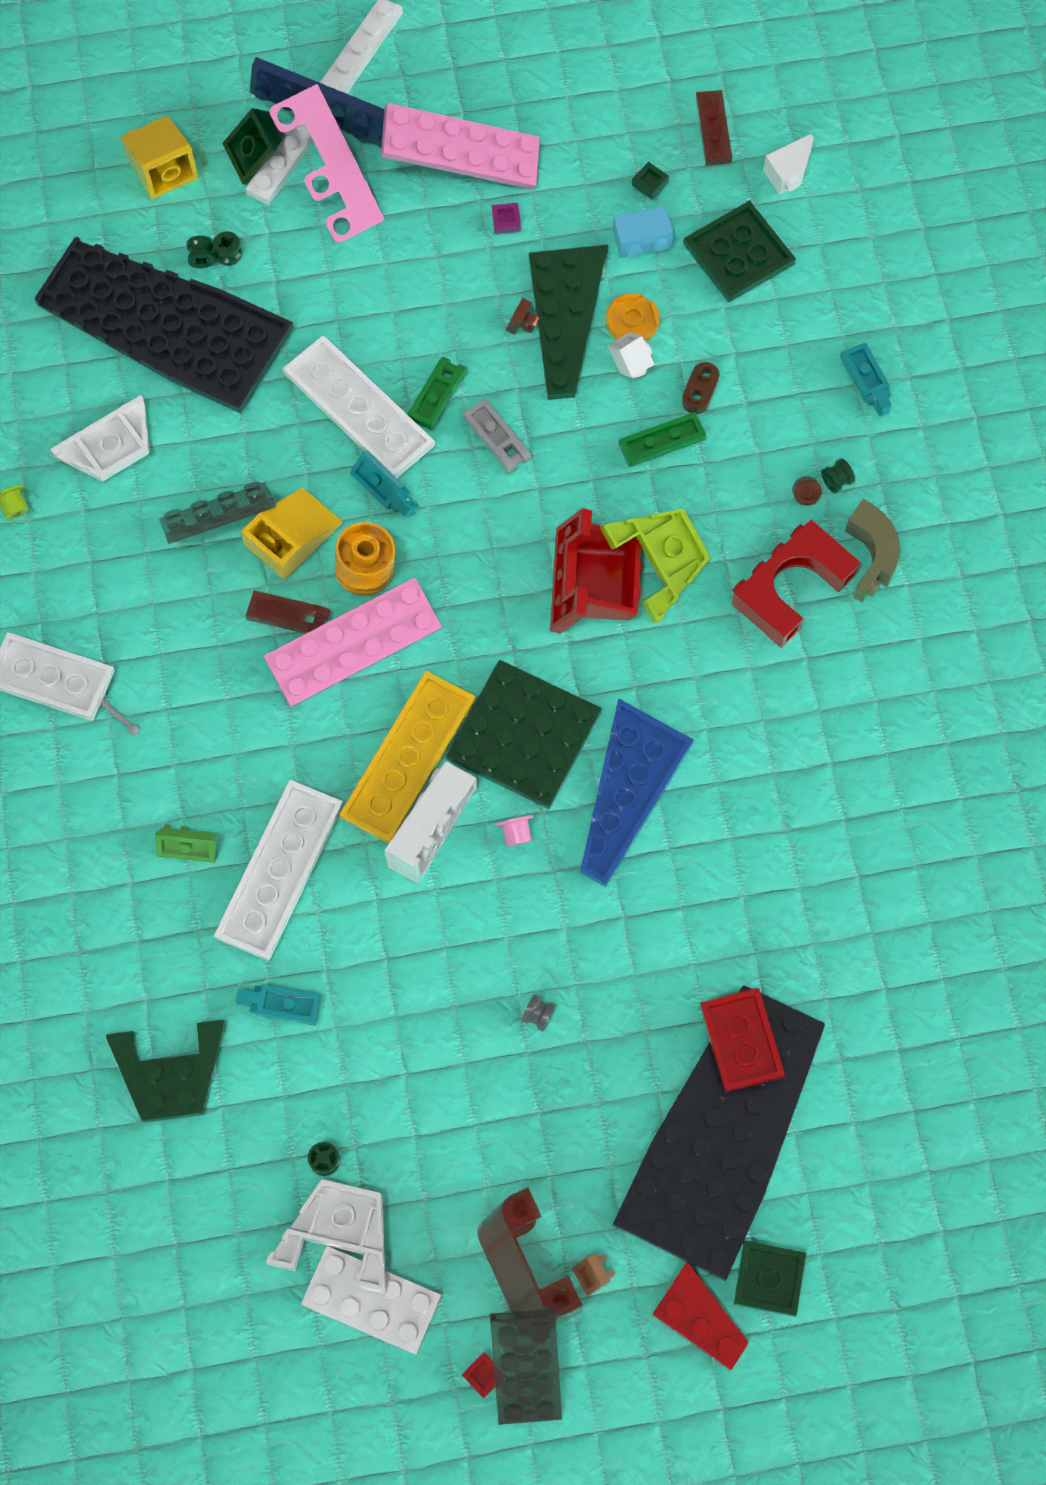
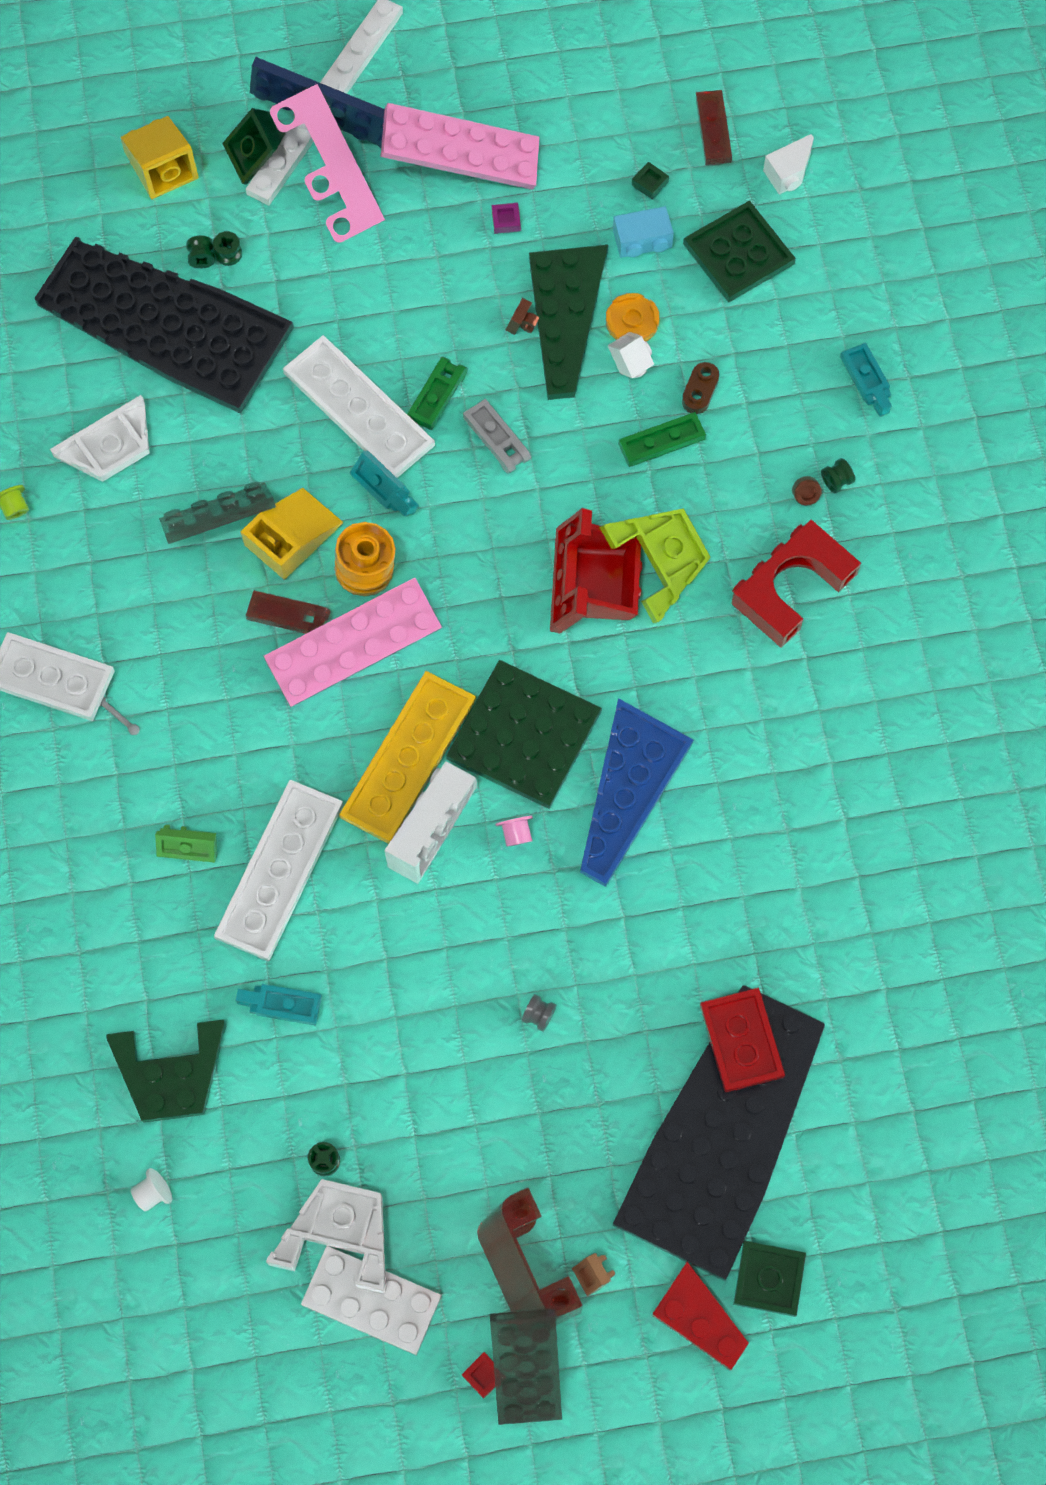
olive arch [845,499,900,603] -> none
none -> white piece [131,1168,173,1211]

